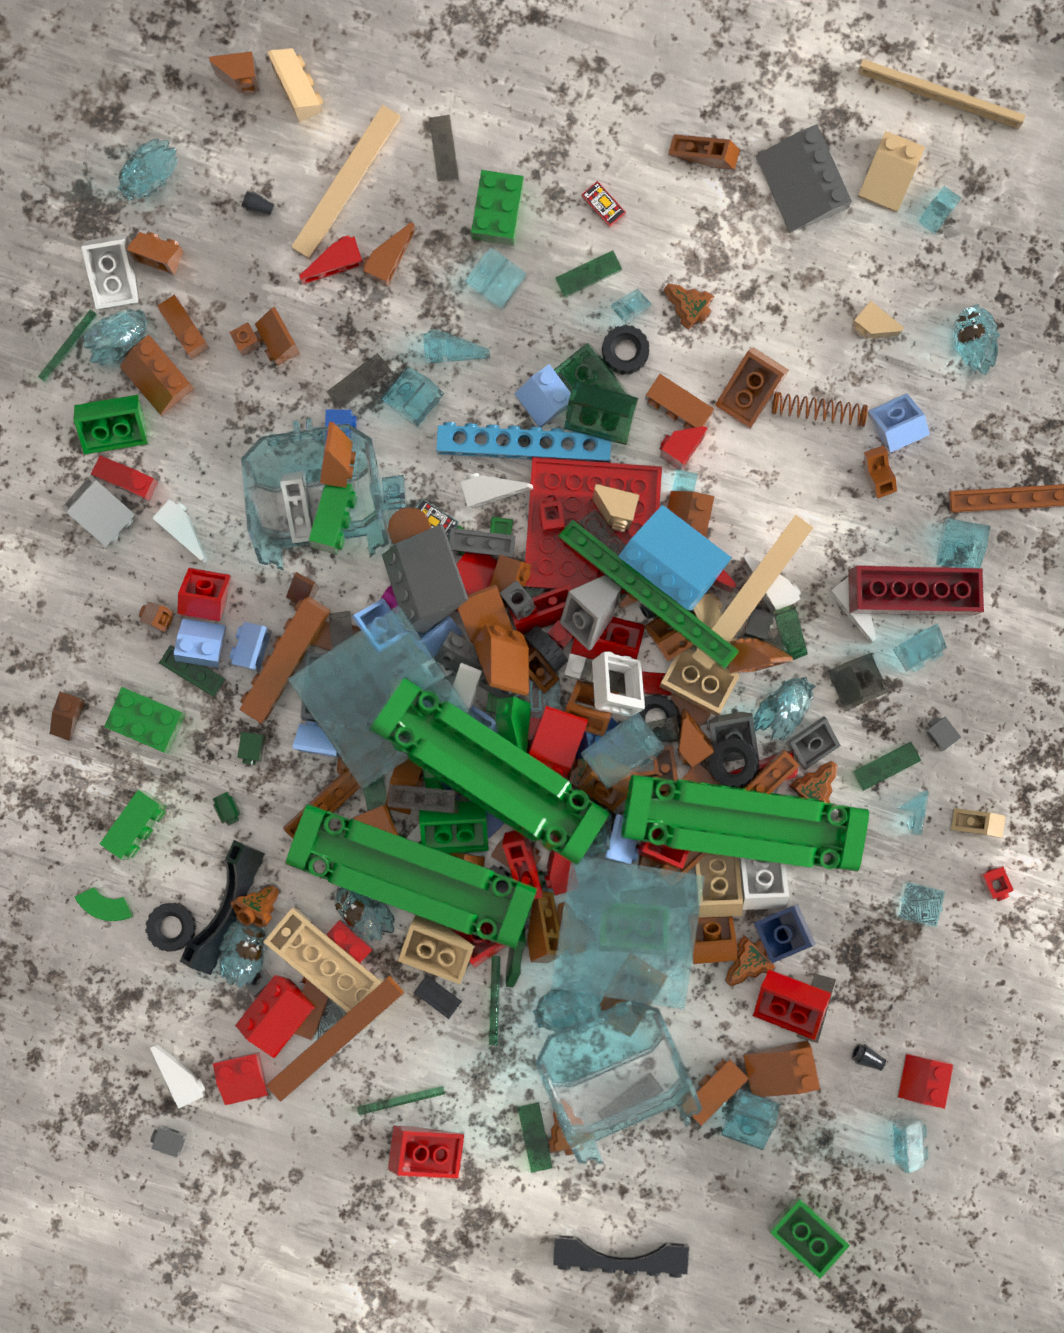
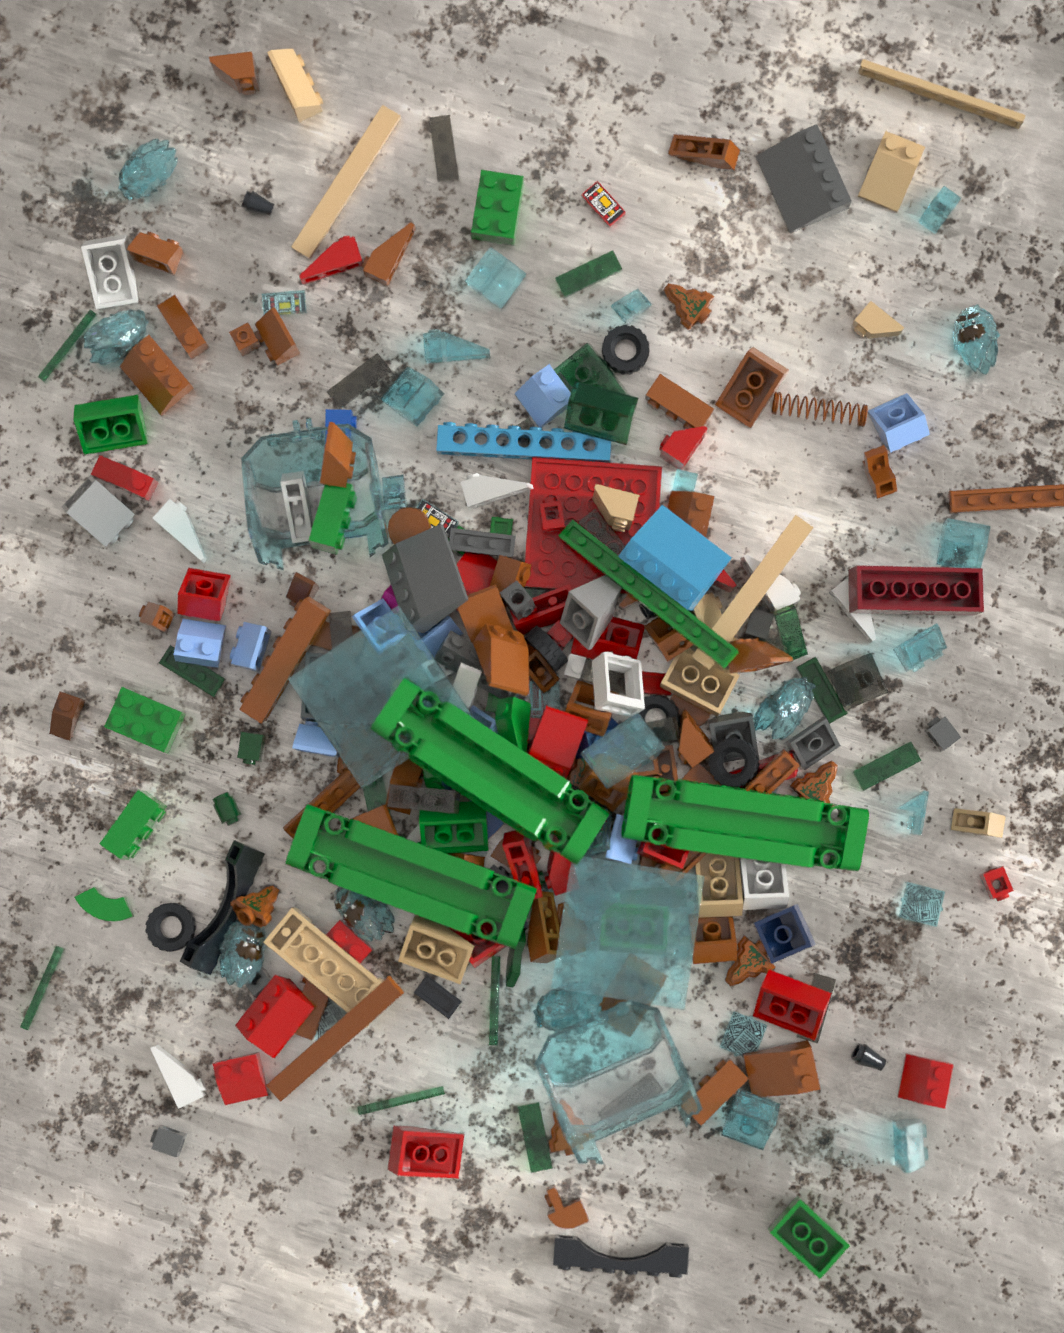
none -> clear green bar [20,945,64,1030]
none -> clear light blue tile [262,290,307,315]
none -> dark orange brick [544,1184,589,1229]
none -> clear light blue piece [719,1011,768,1057]
none -> dark green tile [796,656,848,724]

